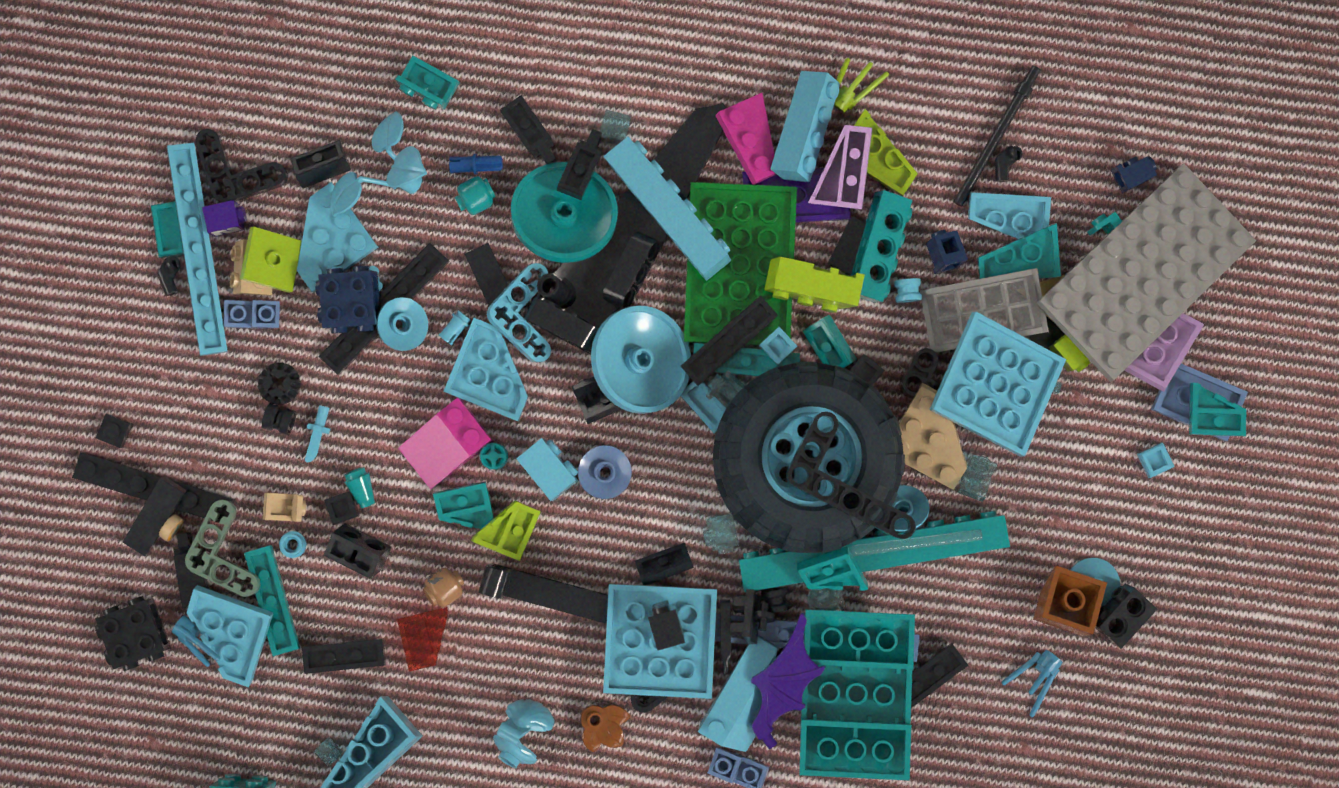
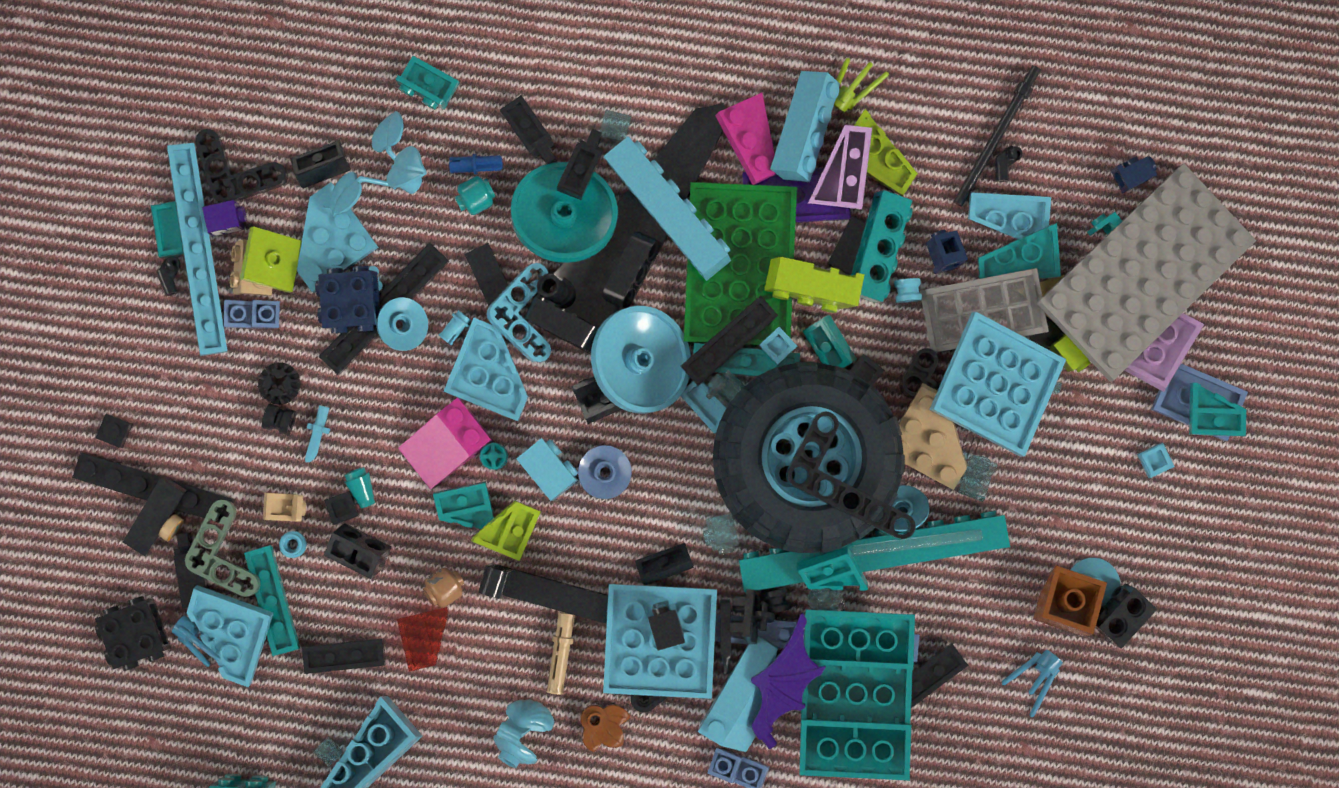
none -> tan pin [546,612,575,695]

